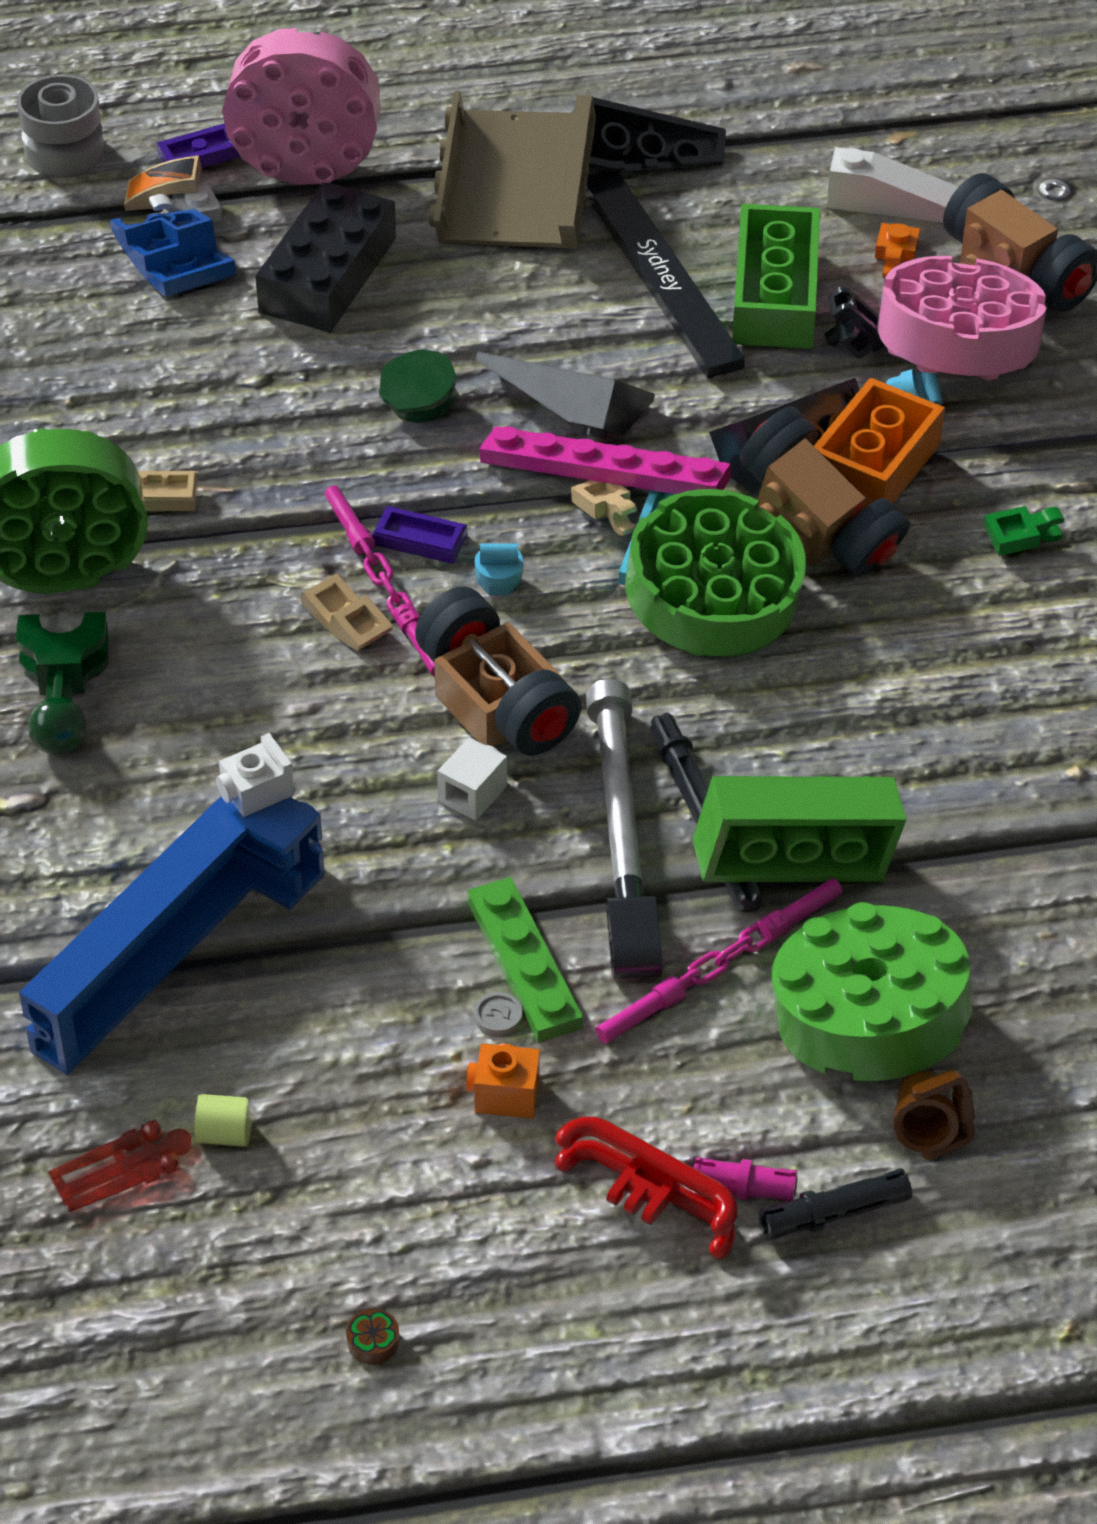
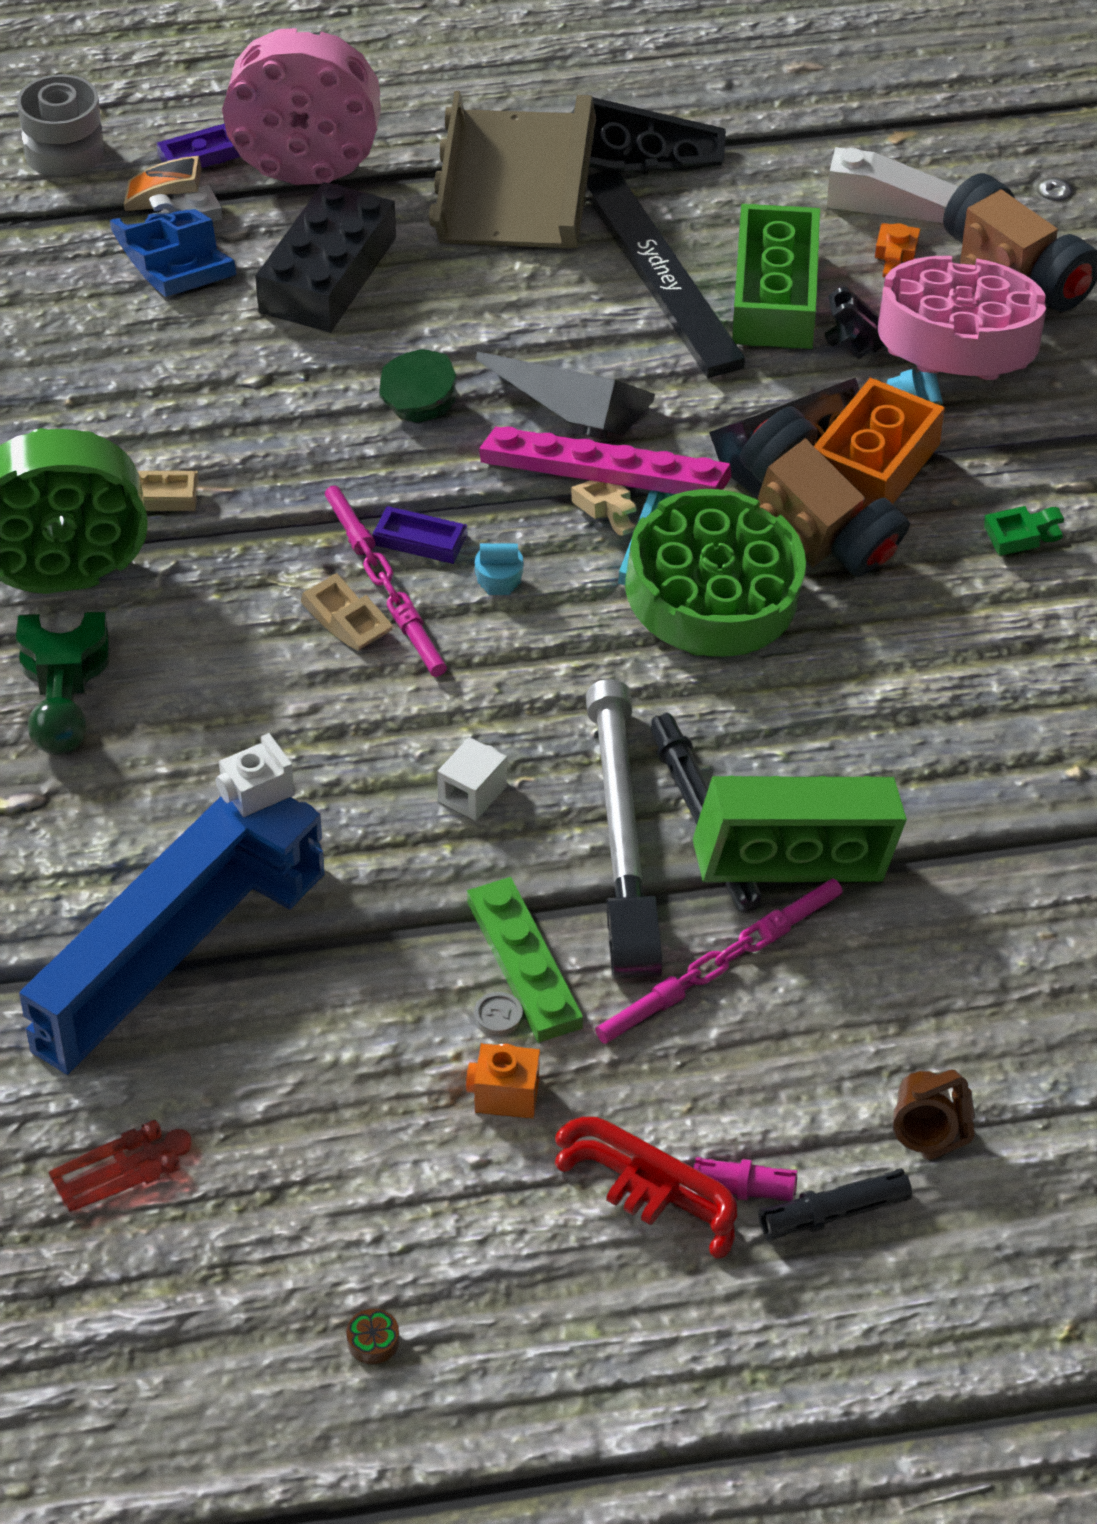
yellowish green brick [194,1094,252,1147] -> none
brick [415,586,582,756] -> none
bright green brick [772,902,973,1081] -> none

